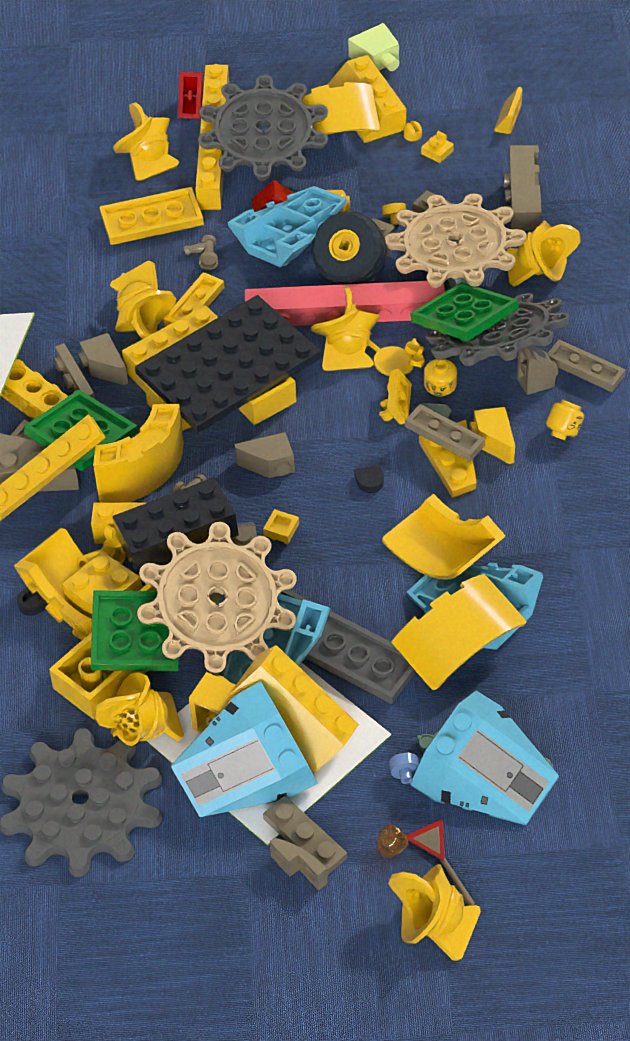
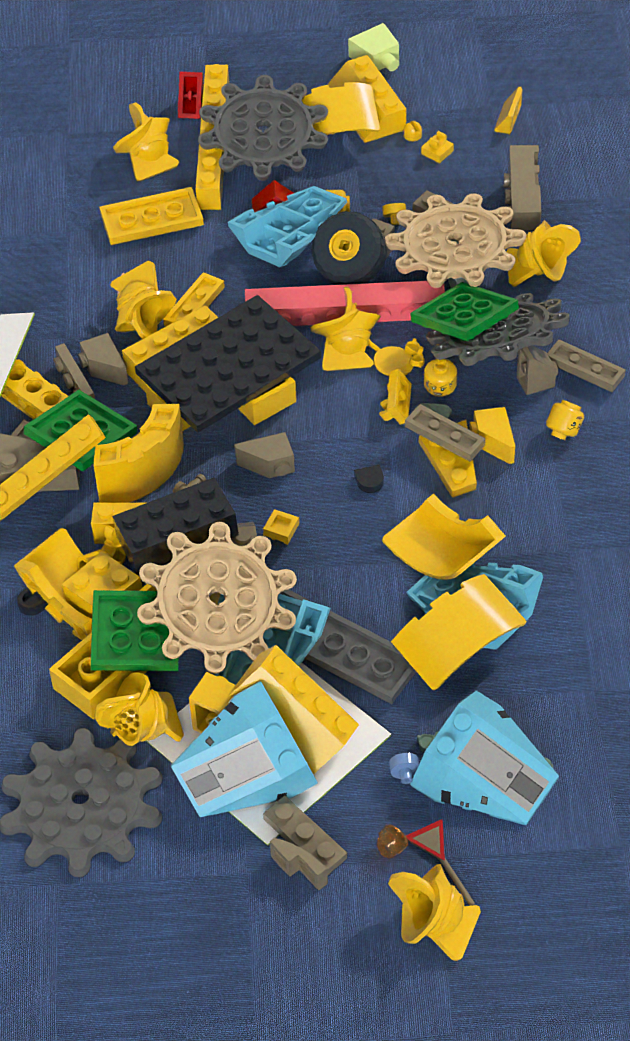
dark tan piece [184,235,218,270] -> none

